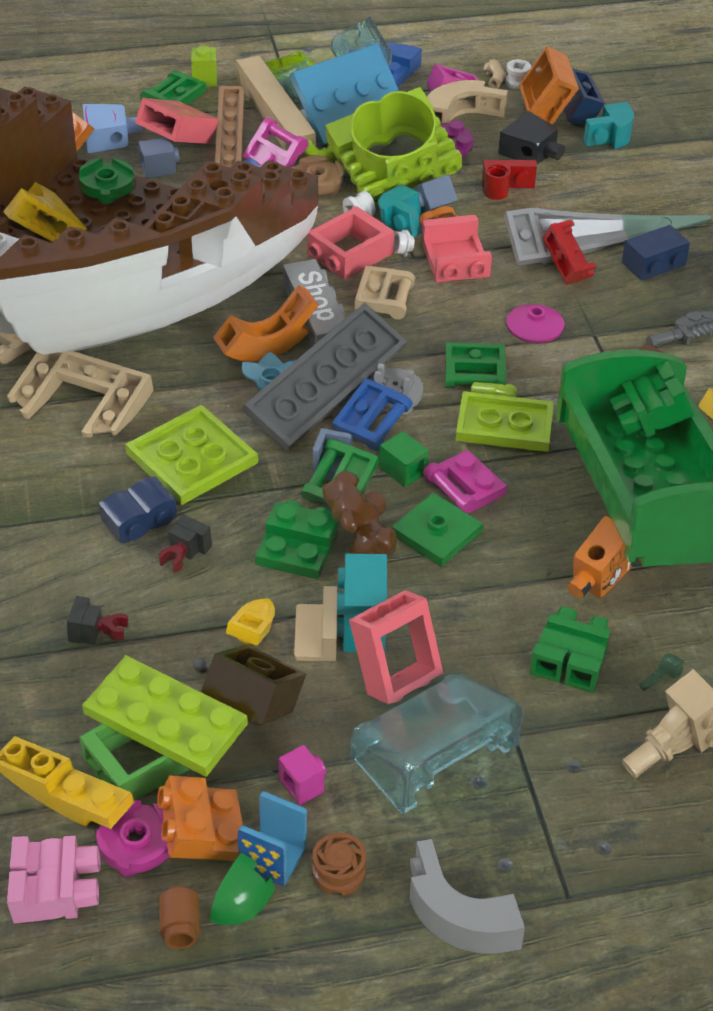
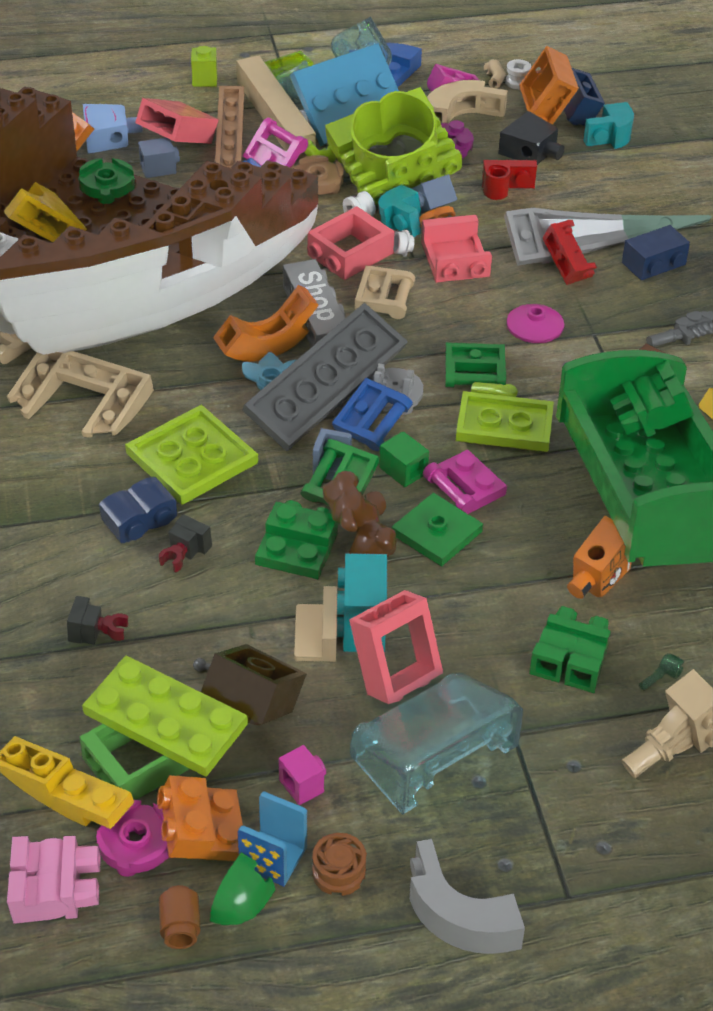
green plate [140,70,206,105] -> none
yellow plate [226,598,275,646] -> none

